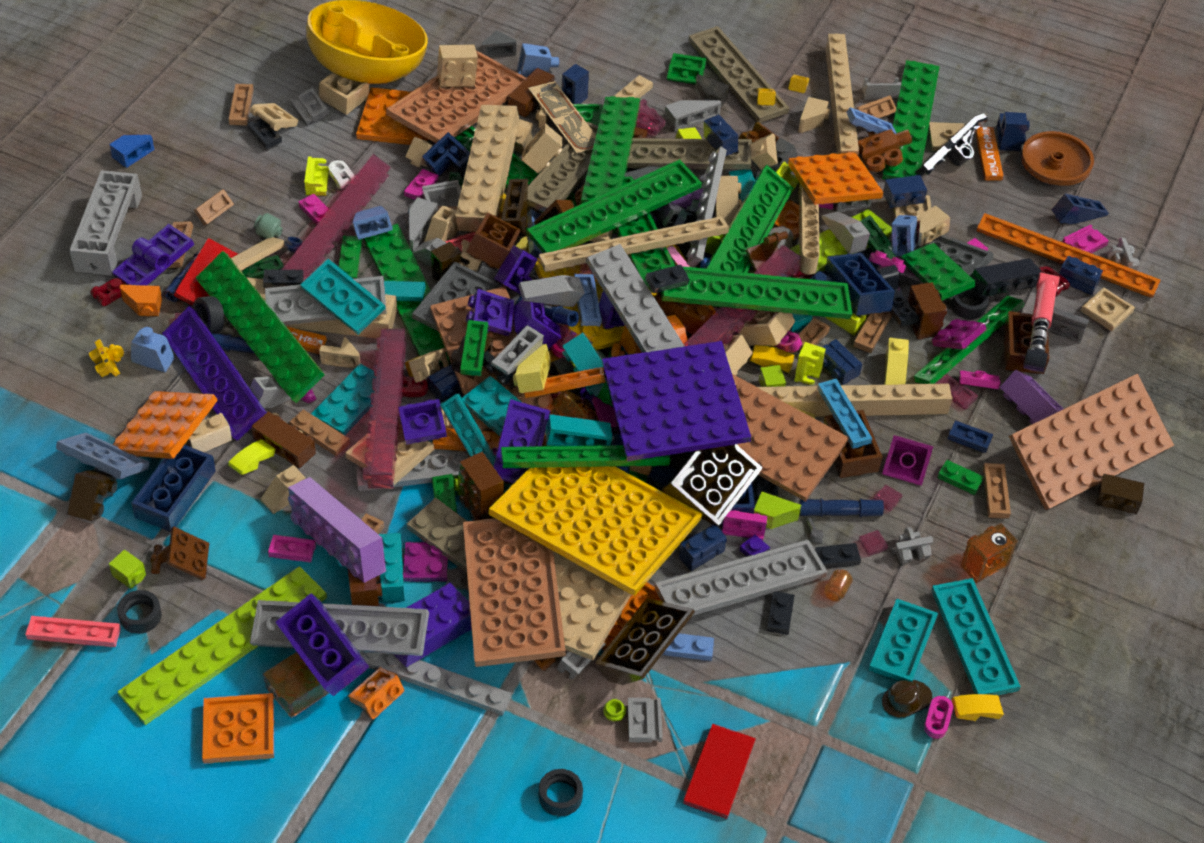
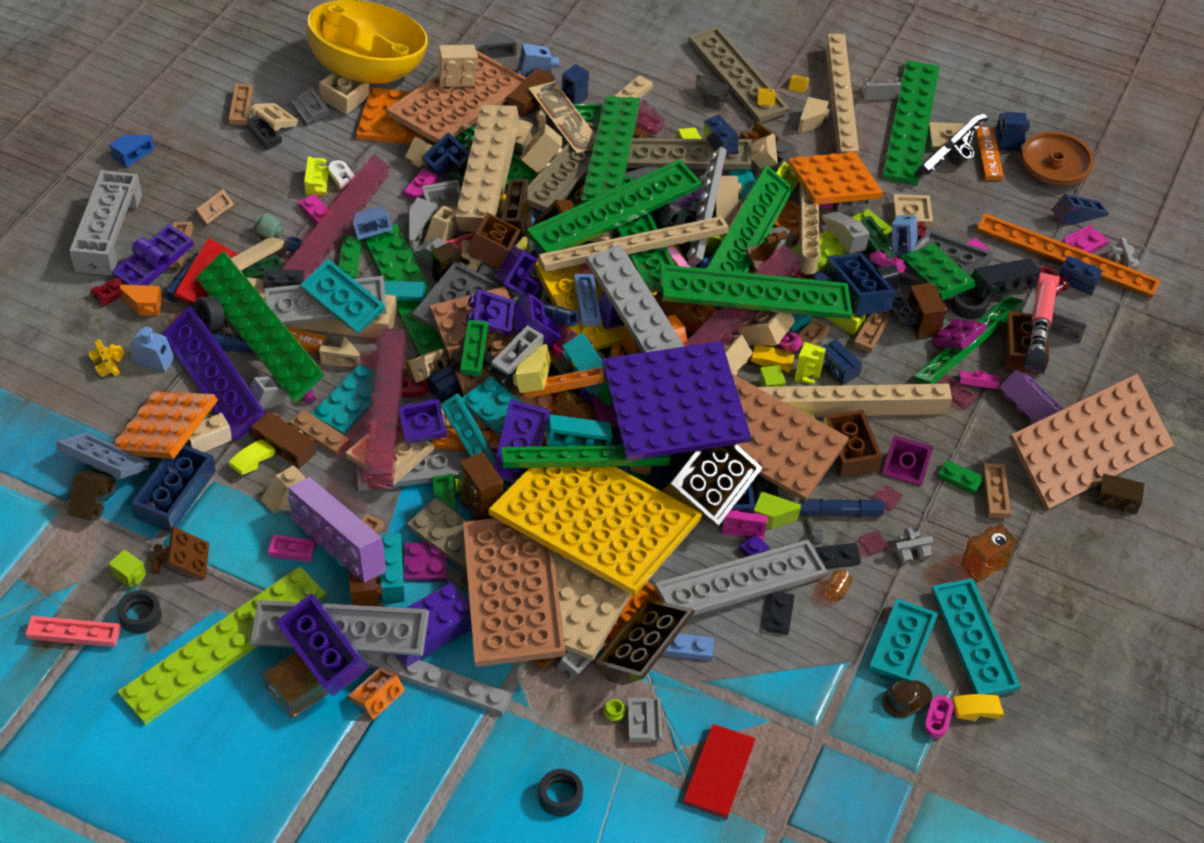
orange plate [202,693,274,764] -> none
light grey slope [519,275,585,307] -> none
black plate [645,264,690,293] -> none
light grey slope [664,100,721,132] -> none
green slope [667,53,706,85] -> none
dark blue brick [679,525,727,571] -> none
dark azure plate [817,379,872,449] -> none
medium blue plate [846,107,896,134] -> none
medium nougat plate [855,96,896,119] -> none
dark orange piece [858,129,912,172] -> none
dark blue brick [883,175,927,208] -> none
light yellow slope [884,338,909,385] -> none
tan slope [918,206,950,247] -> none
dark blue plate [948,420,994,453] -> none
tan plate [1081,287,1135,331] -> none

